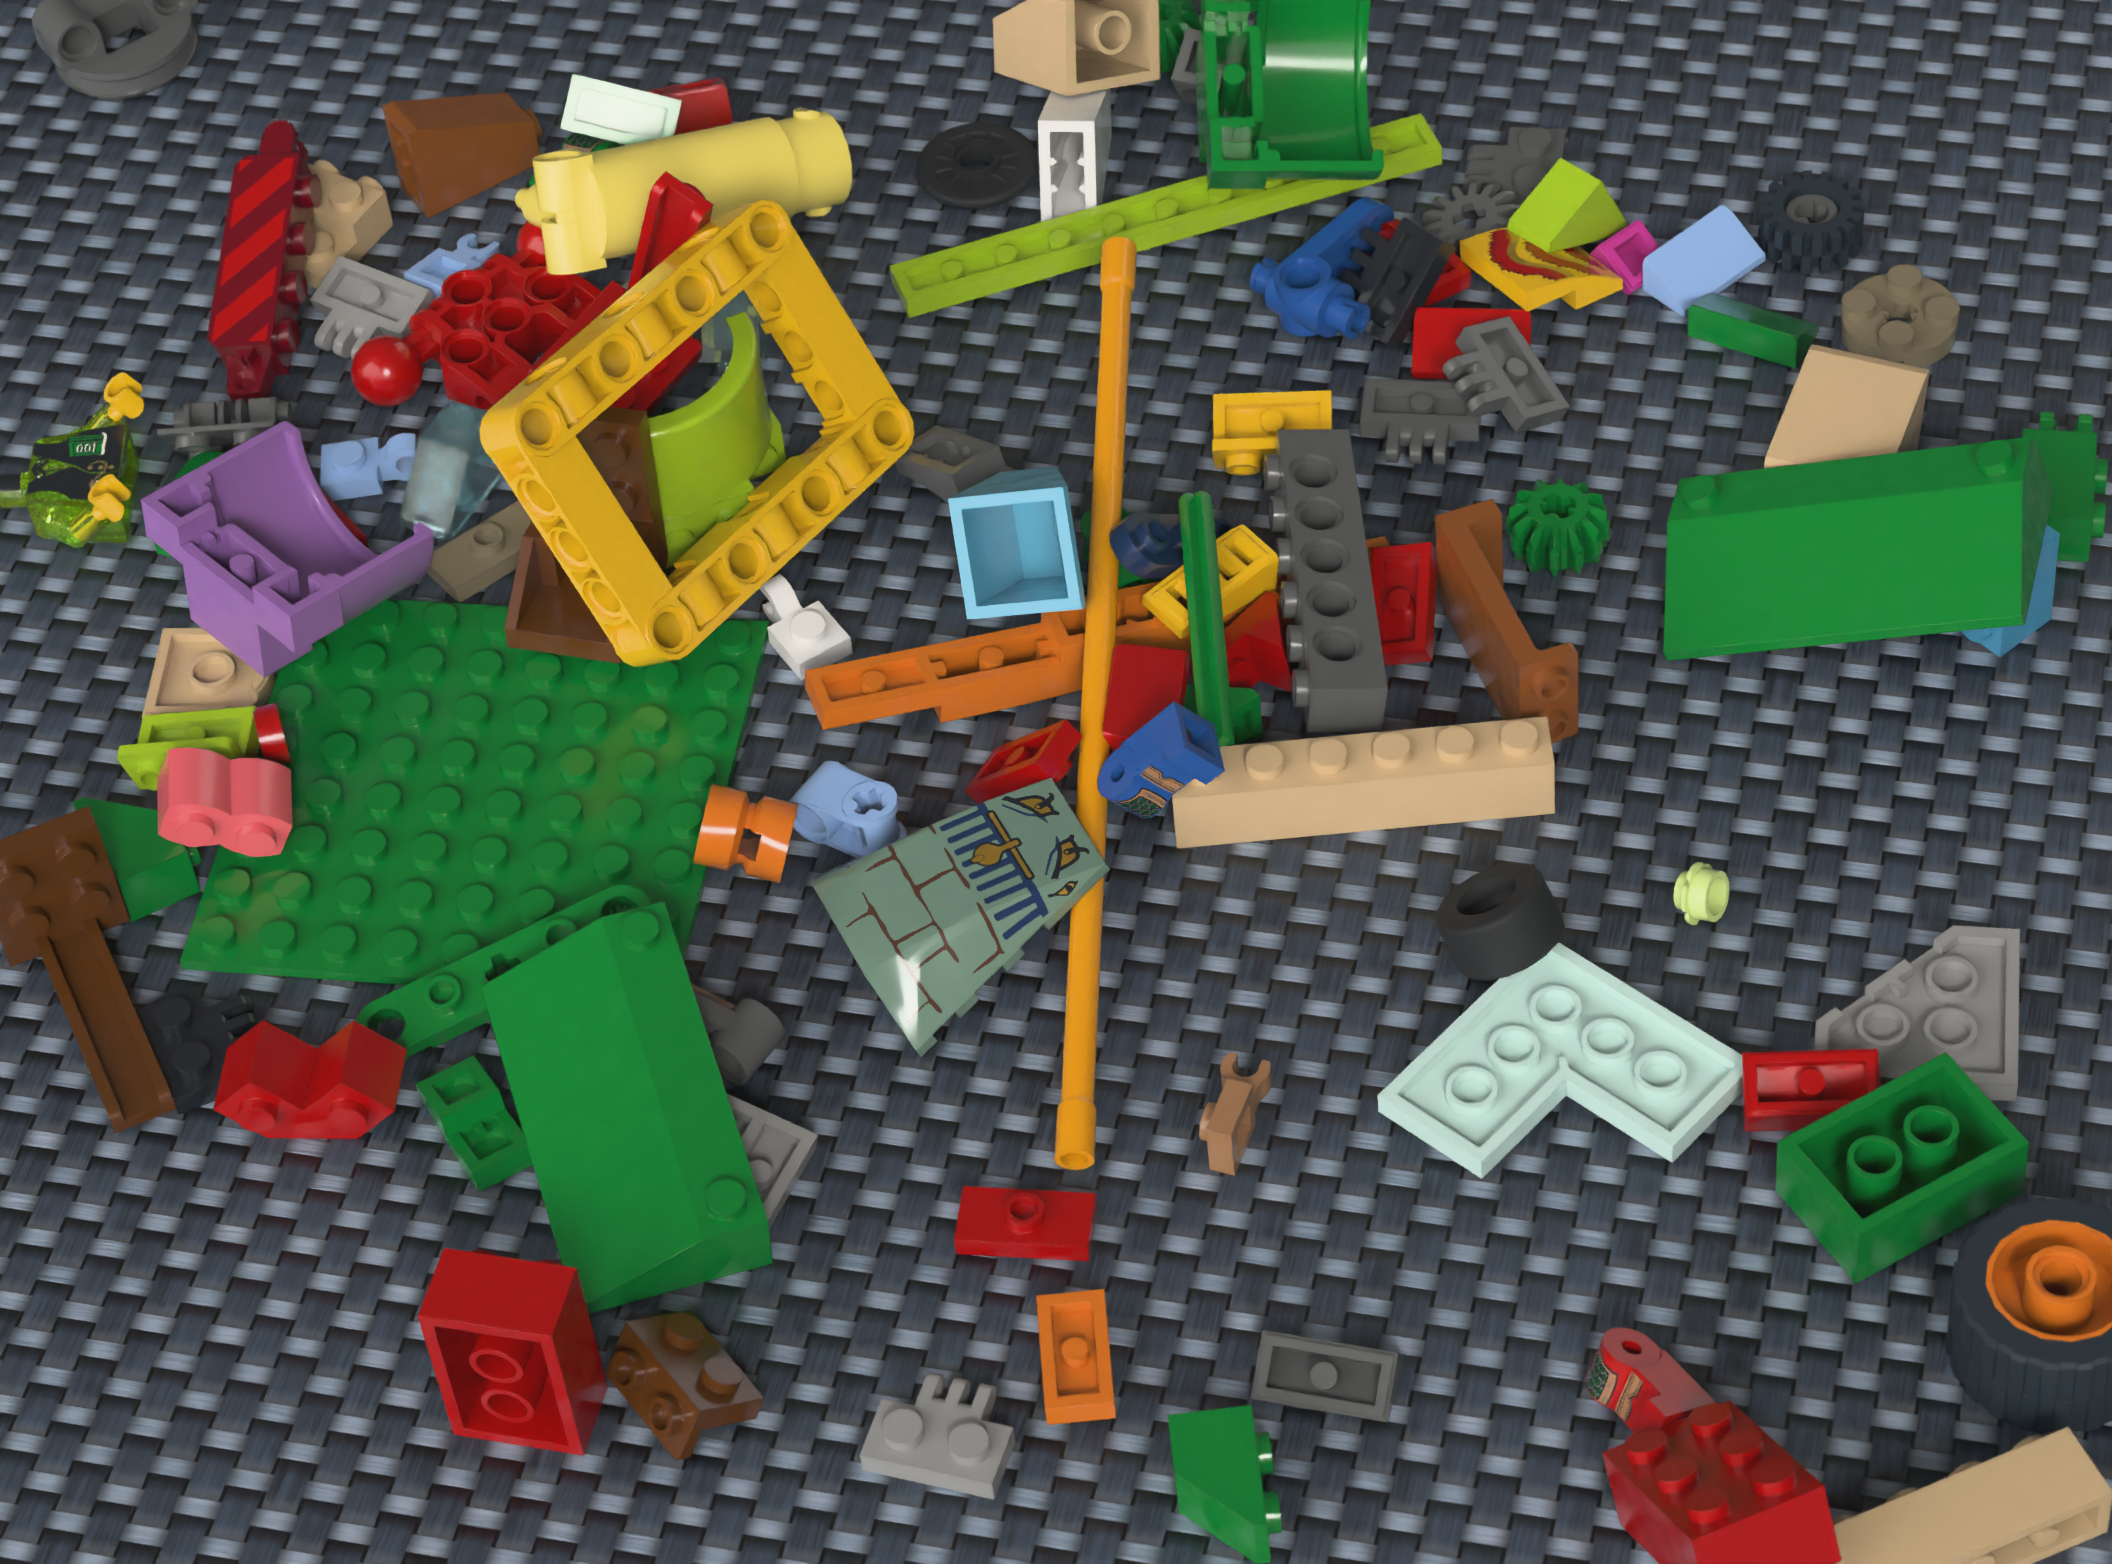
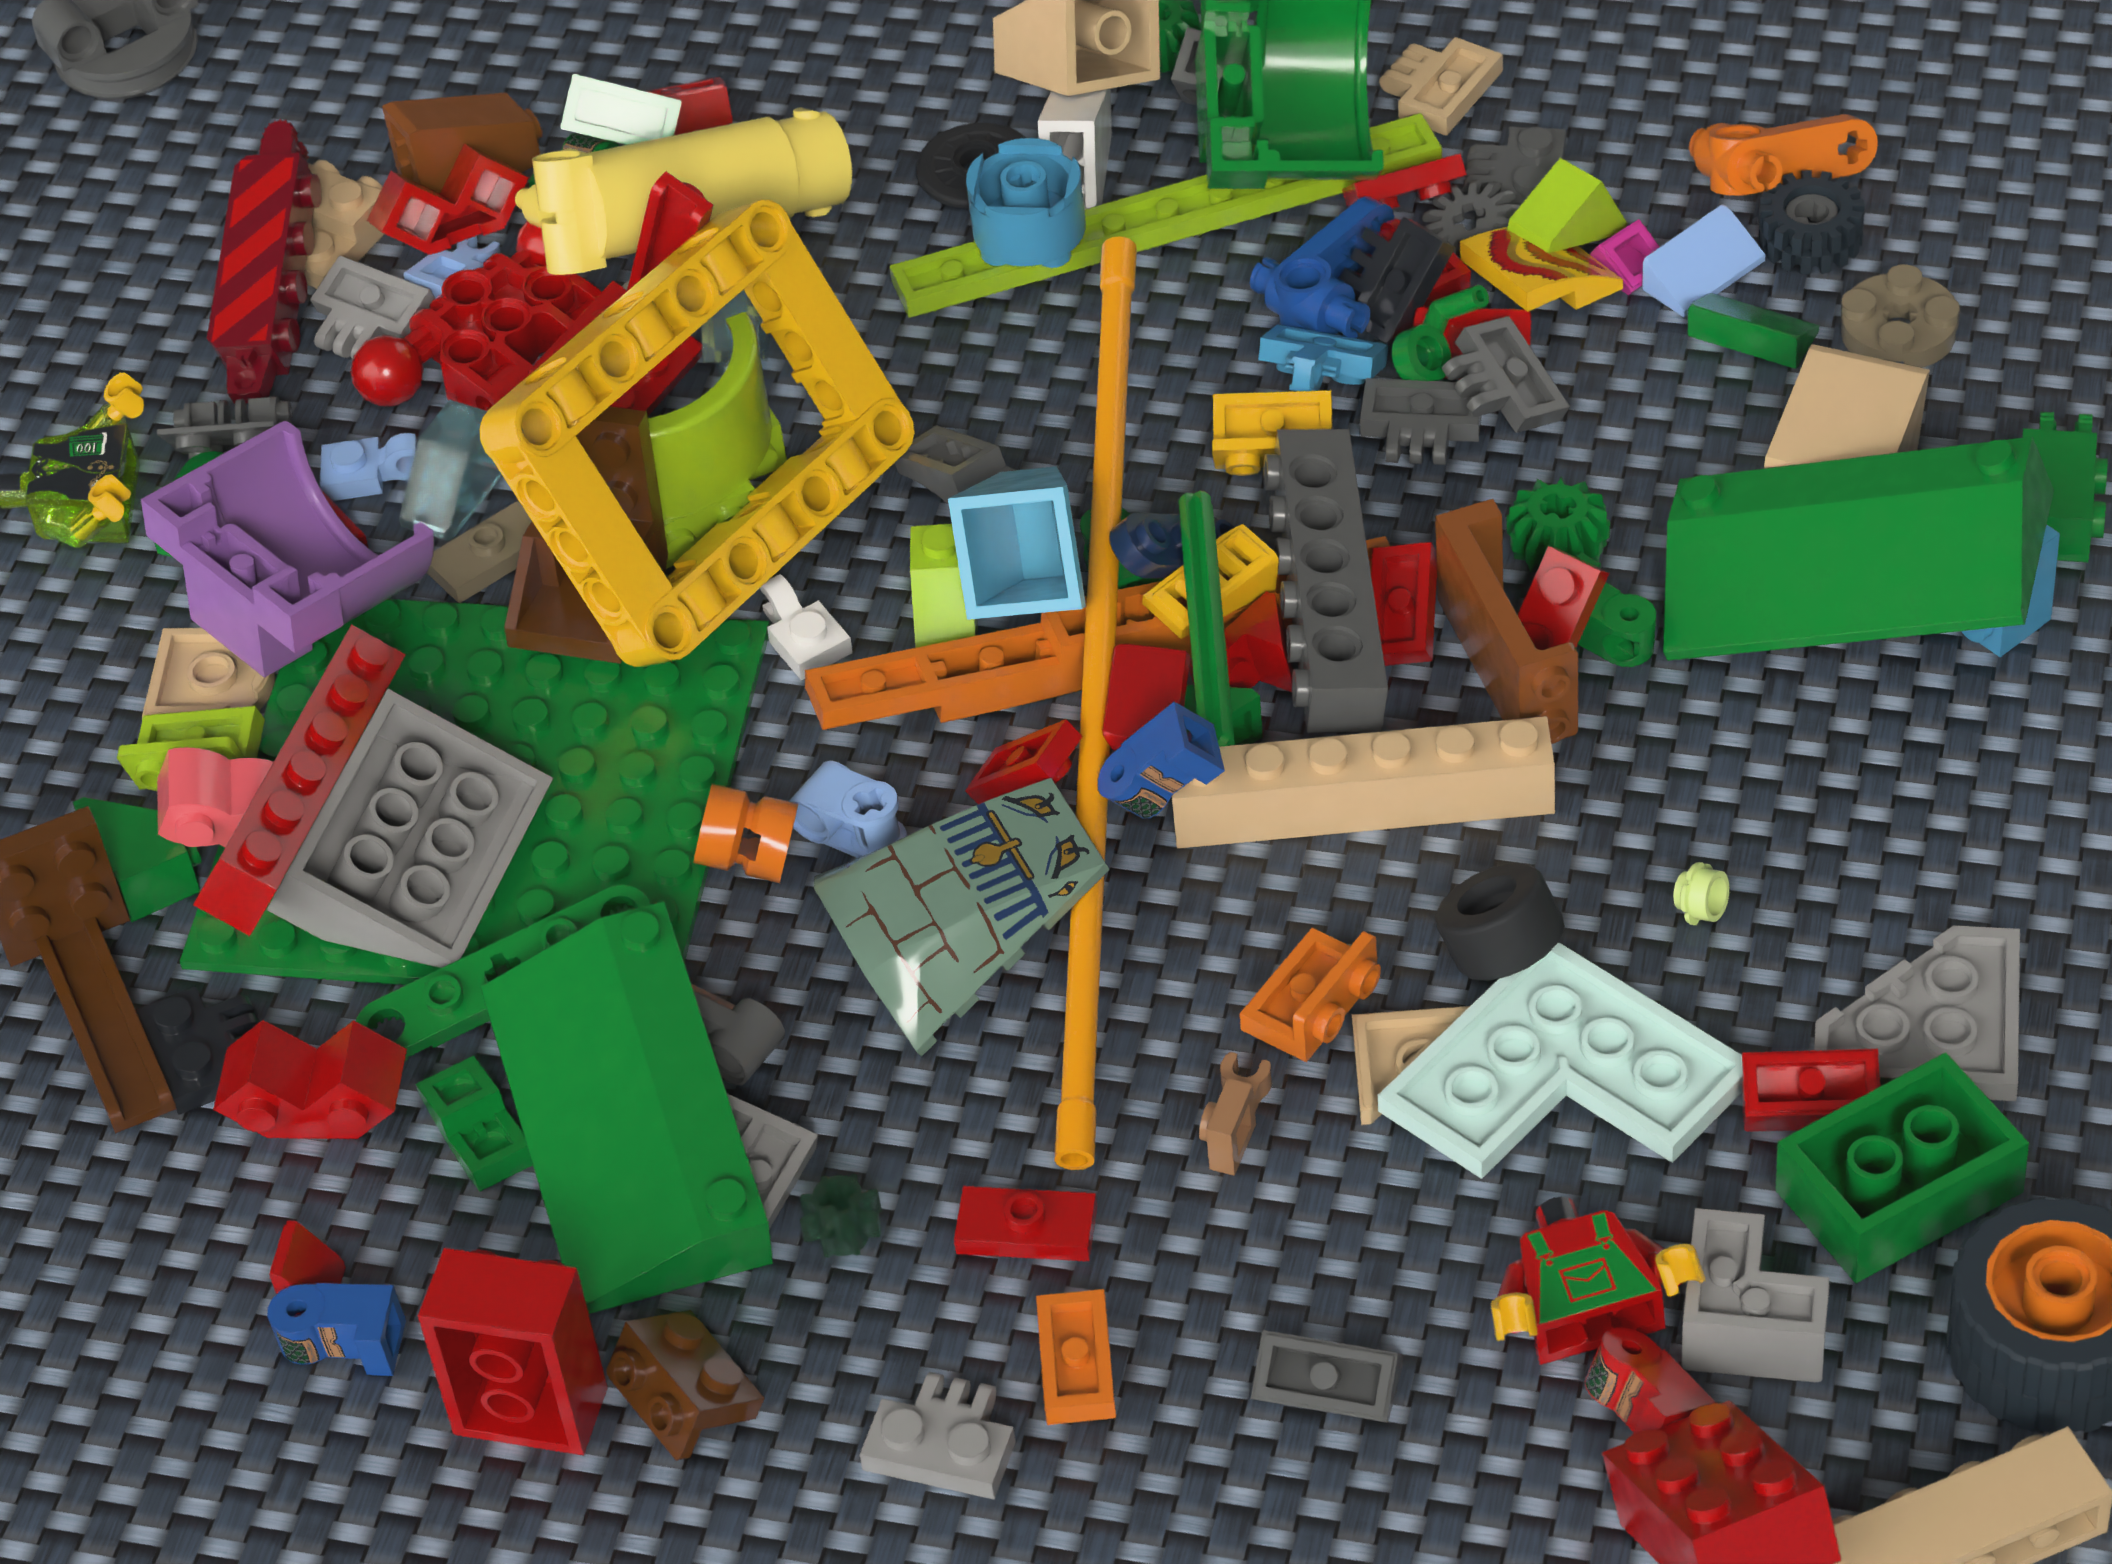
red tile [253,703,292,765] -> none
green slope [1168,1405,1282,1564] -> none
none -> red brick [193,624,405,936]
none -> light grey slope [267,689,553,968]
none -> blue leg [267,1283,406,1376]
none -> red slope [269,1220,346,1314]
none -> red brick [367,144,529,255]
none -> clear green gear [800,1174,882,1258]
none -> lime slope [910,524,978,648]
none -> dark azure brick [966,138,1086,268]
none -> orange bracket [1240,928,1381,1062]
none -> dark azure hinge [1258,324,1389,392]
none -> red plate [1342,153,1467,209]
none -> tan tile [1352,1006,1470,1125]
none -> tan hinge [1379,37,1503,136]
none -> green plate [1392,285,1489,381]
none -> torso [1491,1196,1706,1365]
none -> red plate [1518,546,1610,650]
none -> green leg [1577,552,1656,667]
none -> light grey panel [1682,1208,1830,1382]
none -> orange piece [1689,114,1878,196]

